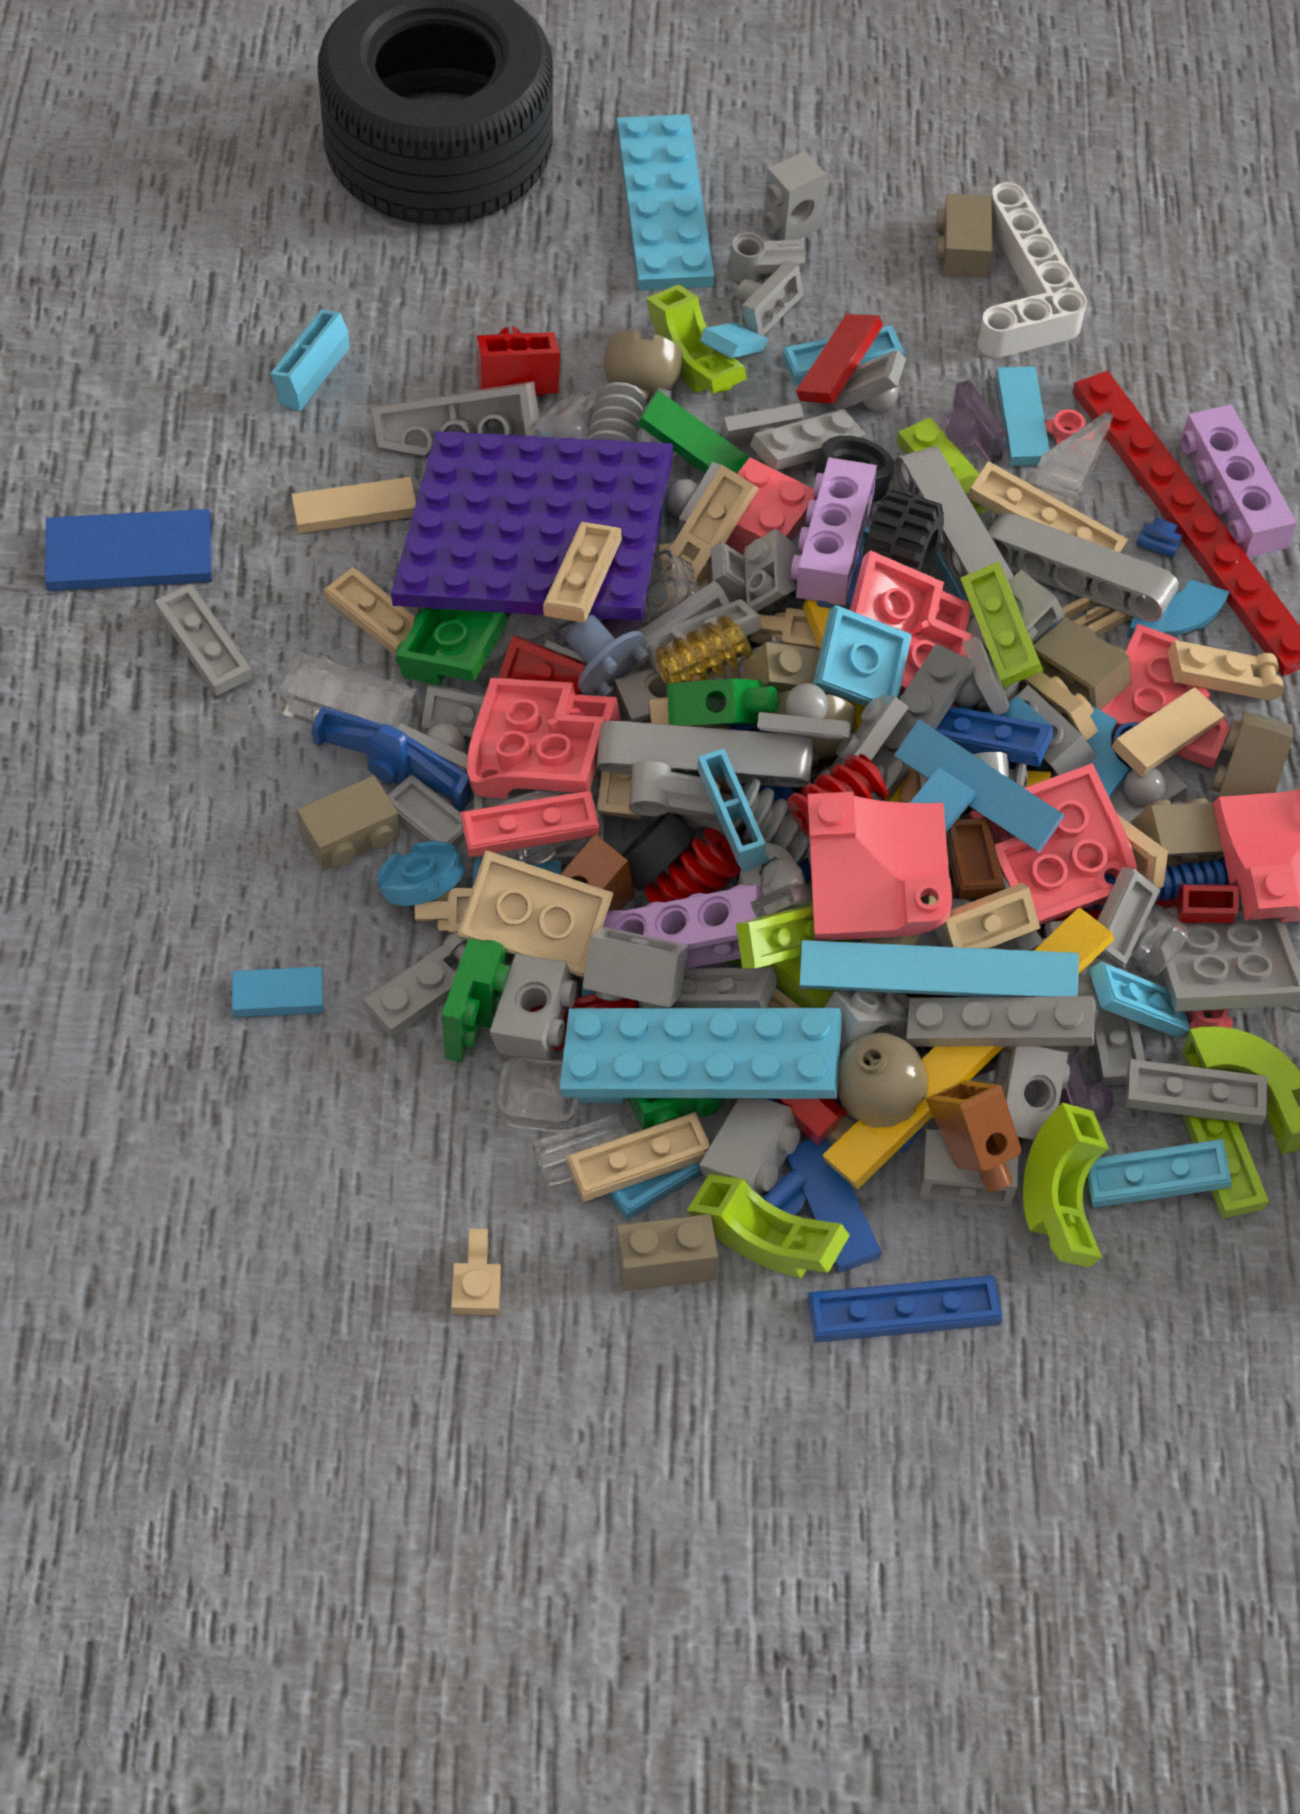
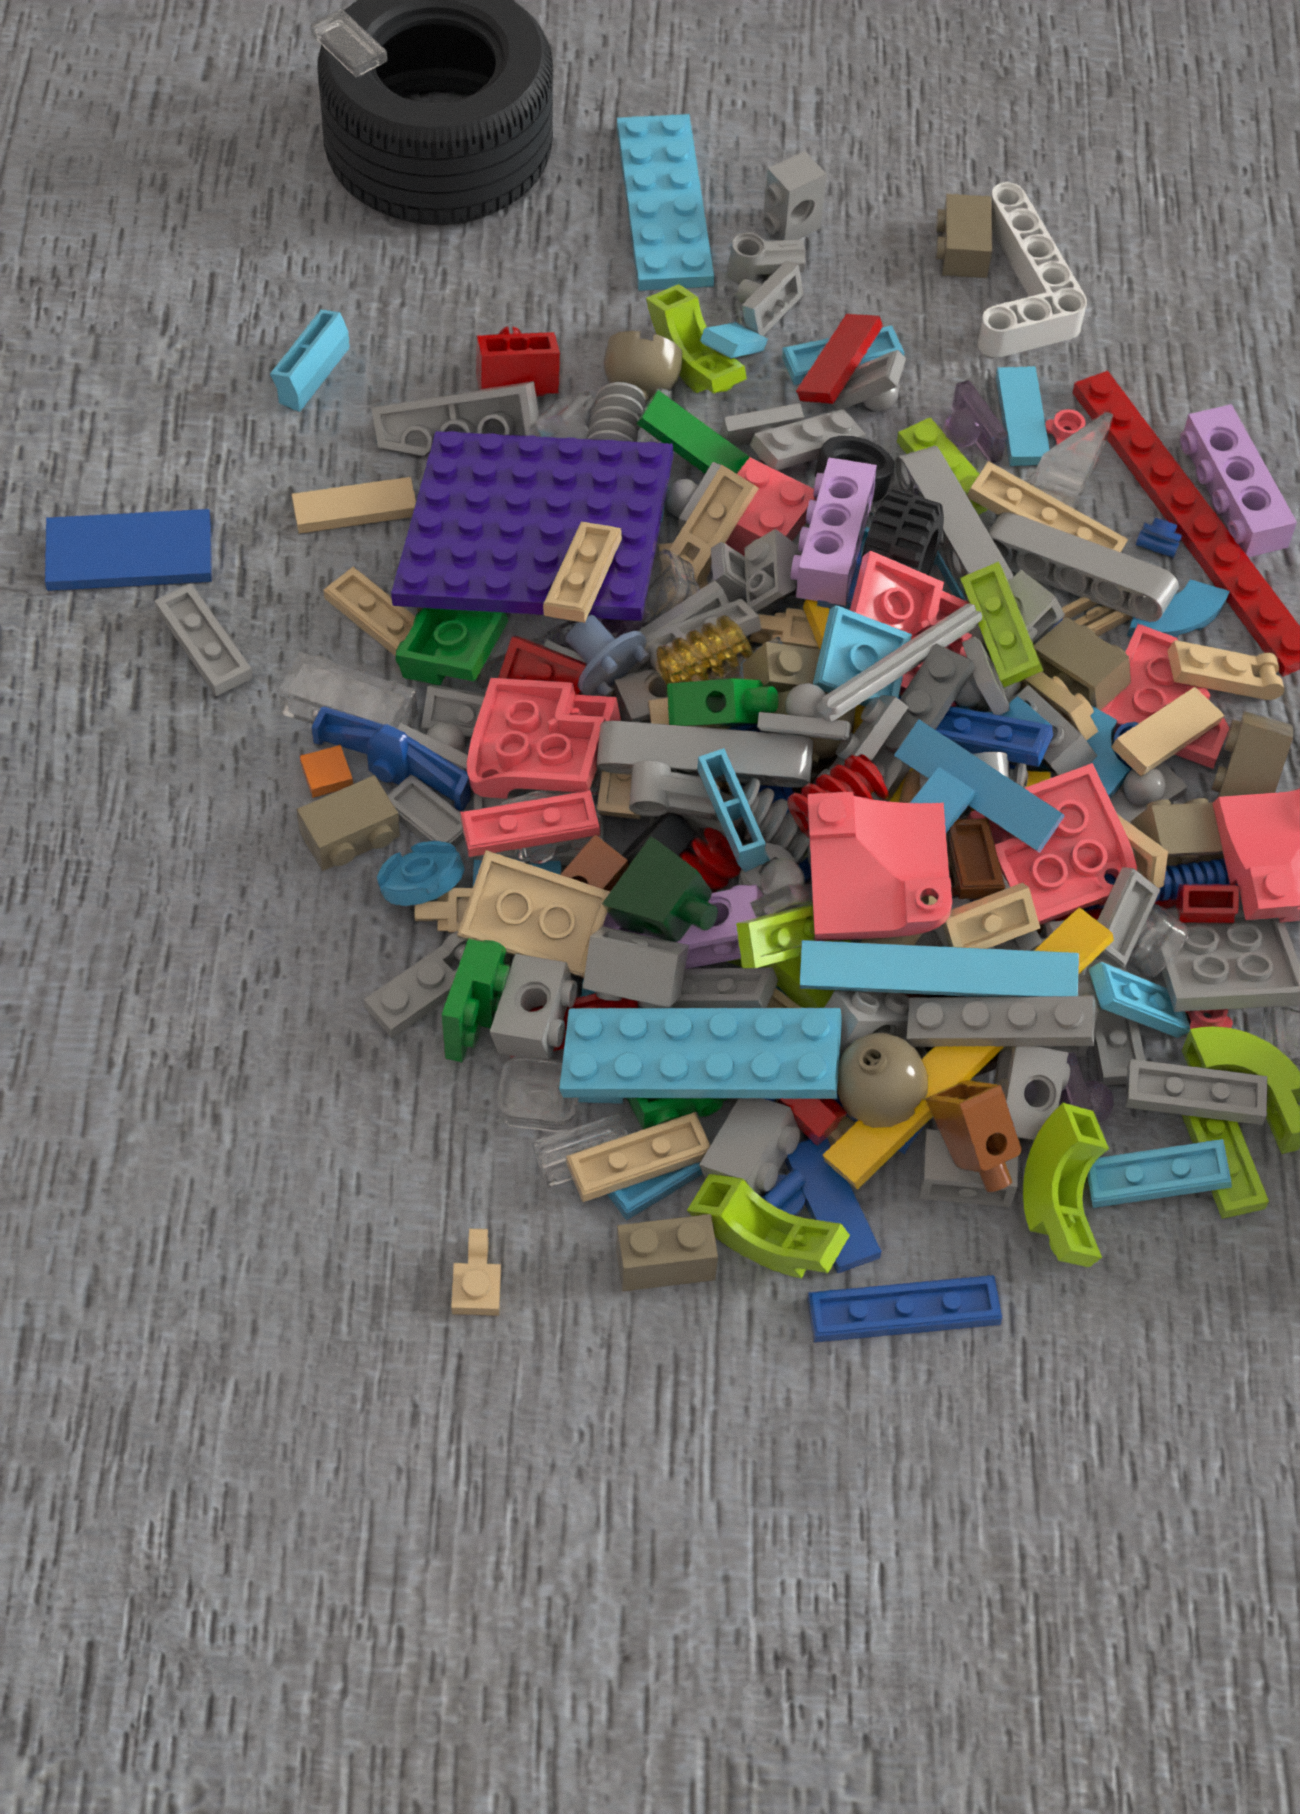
dark azure tile [232,966,324,1017] -> none
none -> orange tile [300,745,353,798]
none -> clear tile [310,8,387,77]
none -> dark green torso [602,836,718,942]
none -> light grey axle [817,604,982,721]

